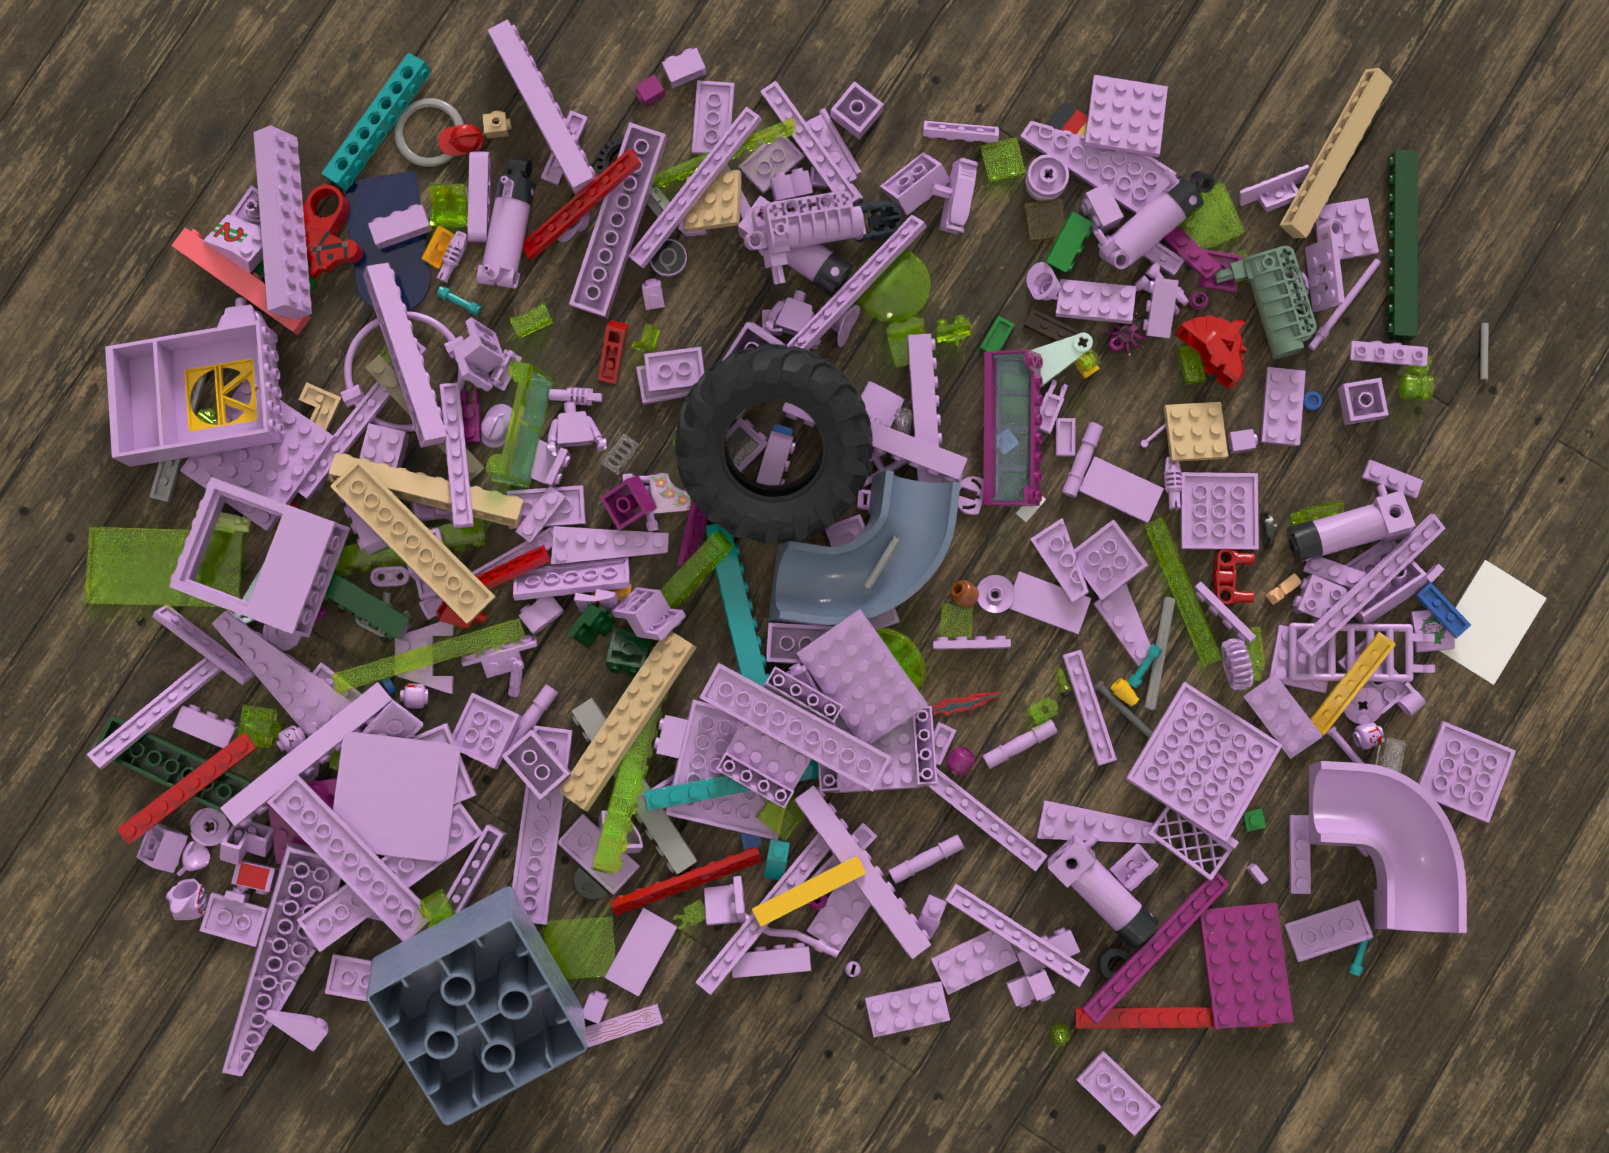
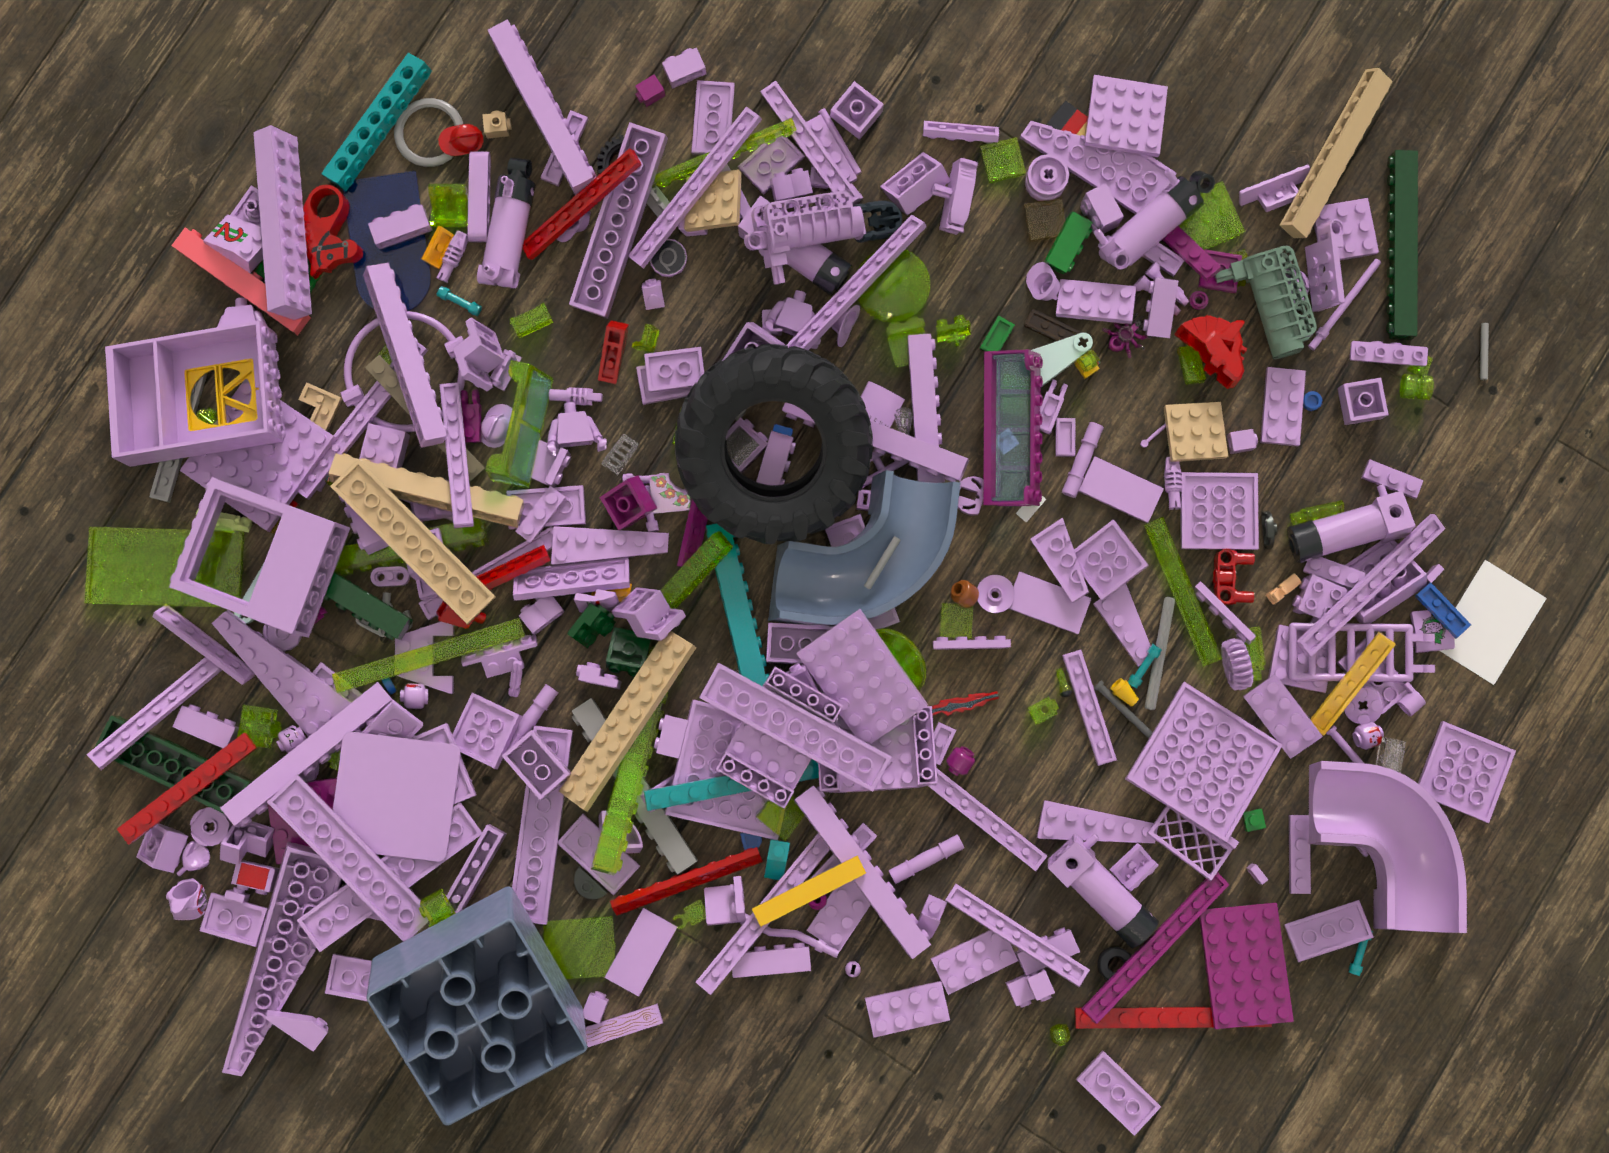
lavender piece [982,719,1058,769] -> none
none -> lavender plate [576,662,622,689]

